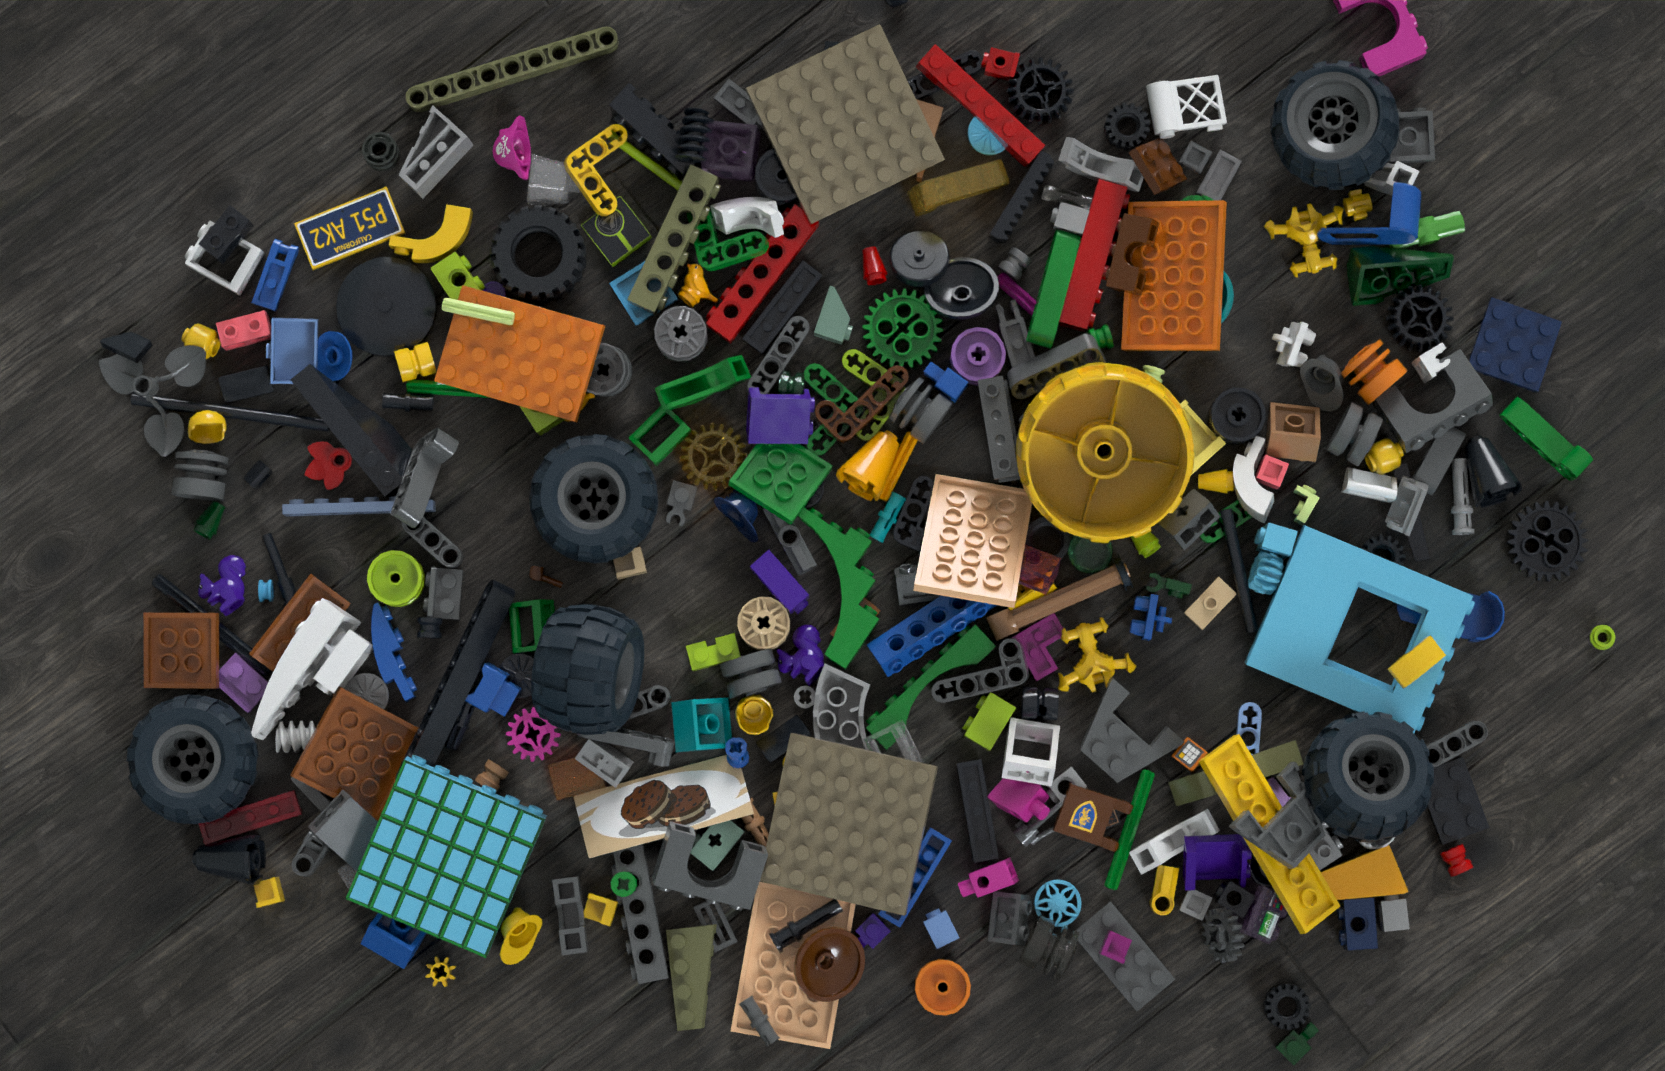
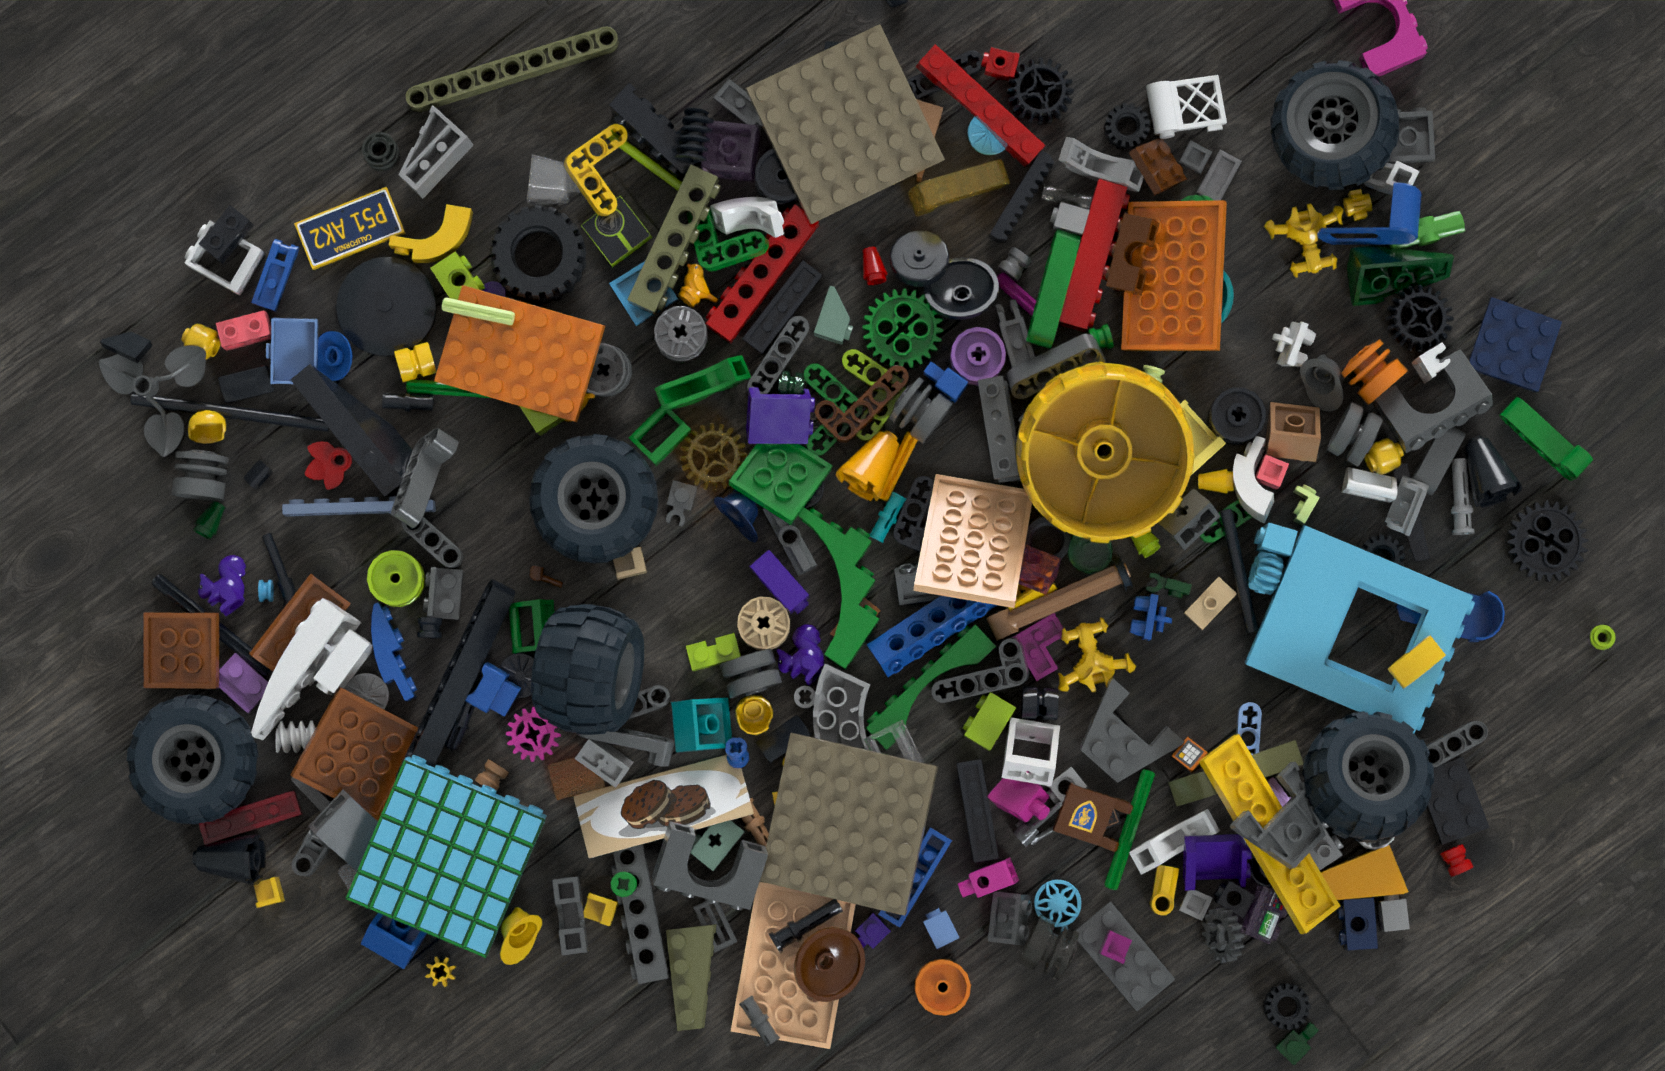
dark pink hat [493,116,531,180] -> none

